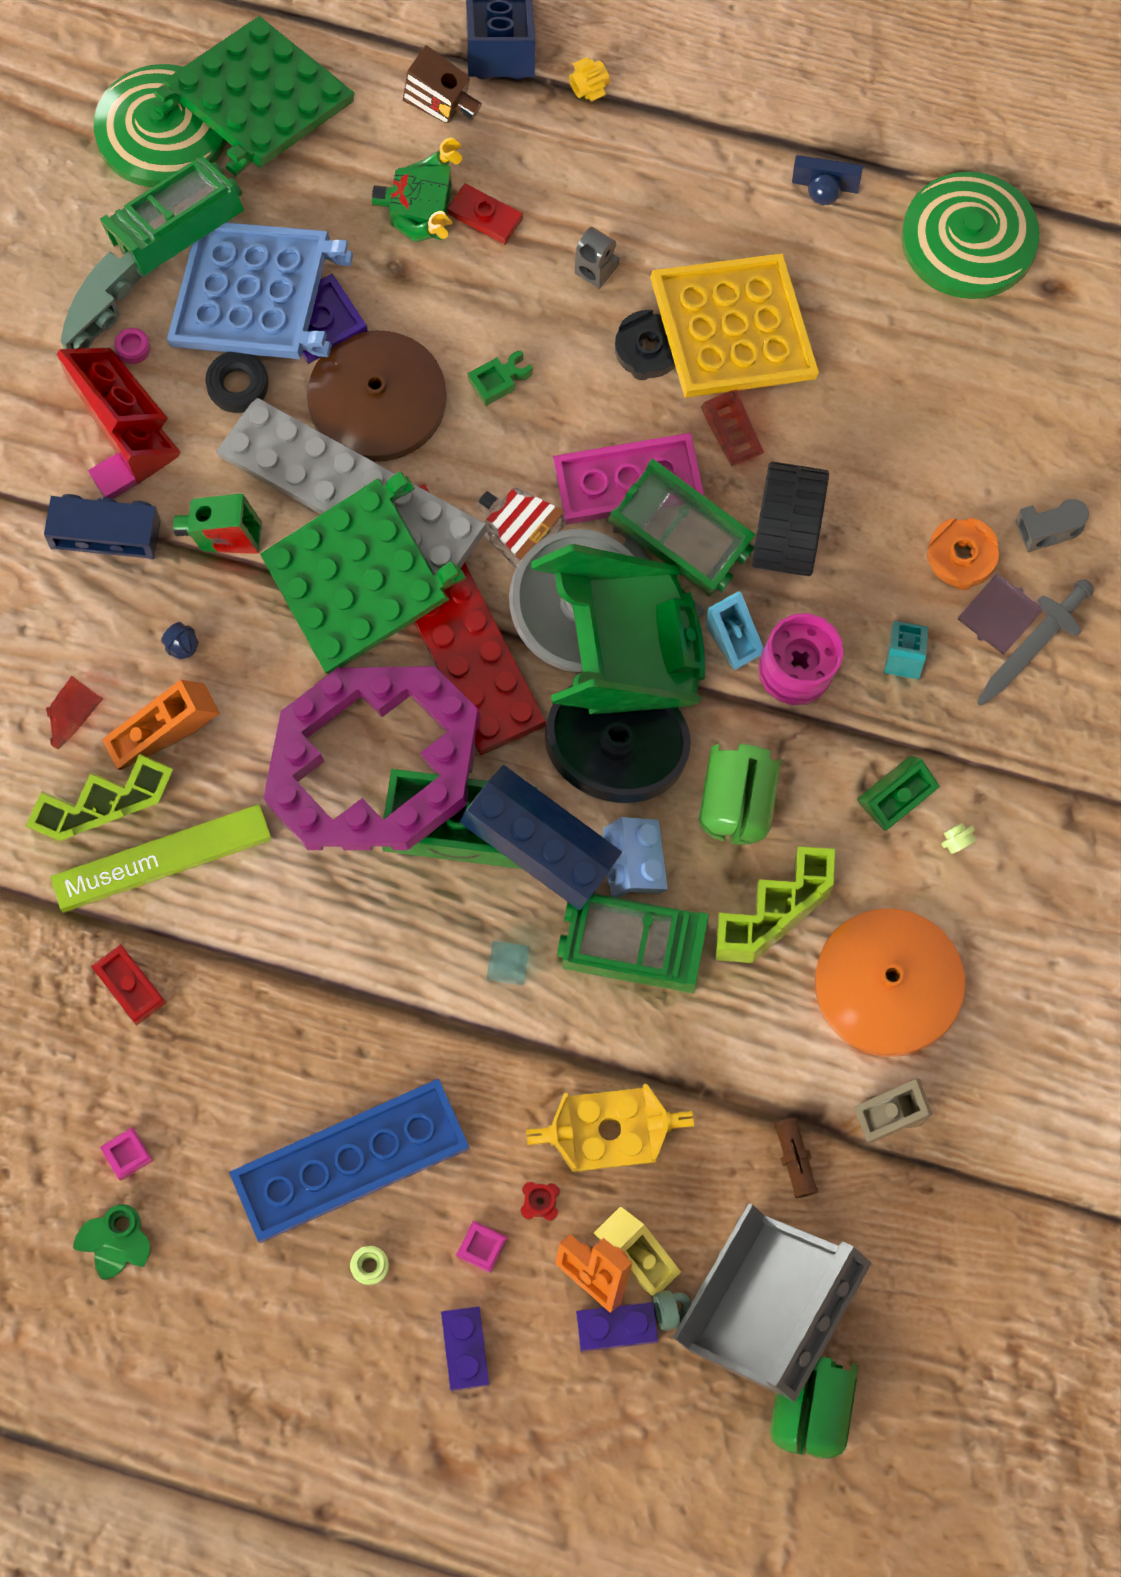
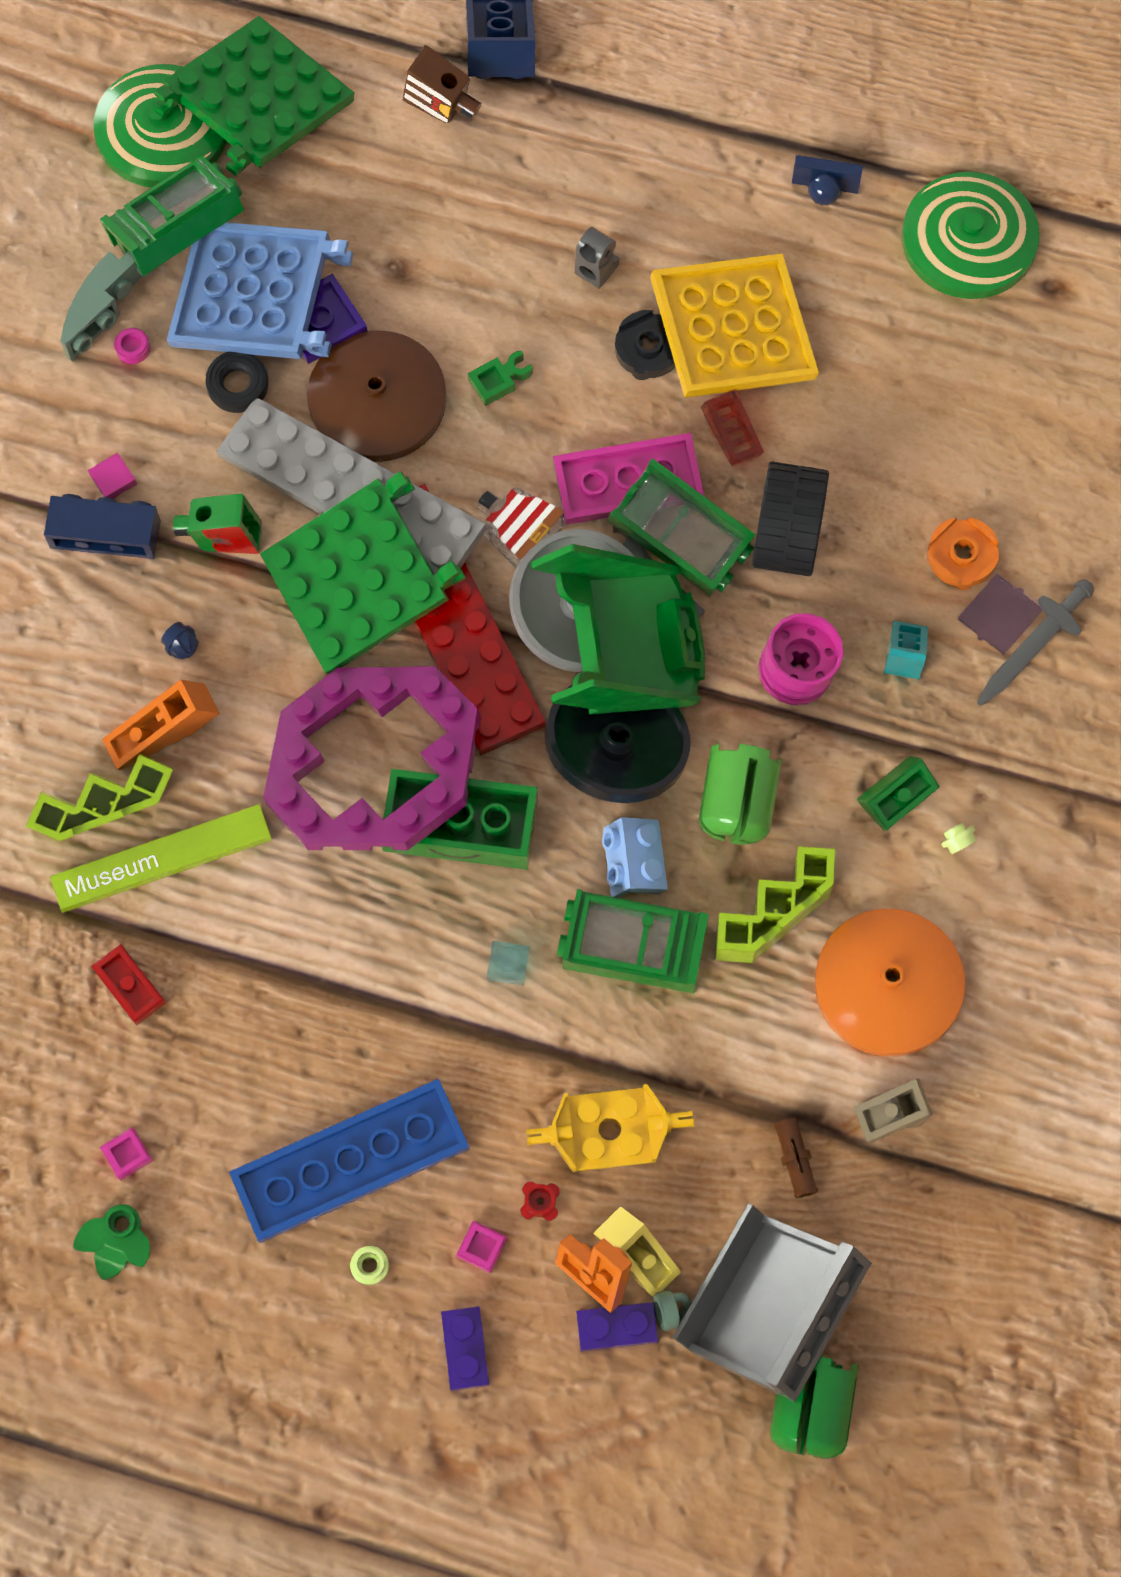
clear red slope [46,676,103,749] -> none
red slope [57,347,181,485] -> none
green torso [372,137,462,242] -> none
red plate [447,183,523,245] -> none
dark blue slope [460,764,622,911] -> none
yellow gear [569,57,610,102] -> none
medium azure slope [706,591,764,670] -> none
dark grey leg [1015,499,1089,553] -> none

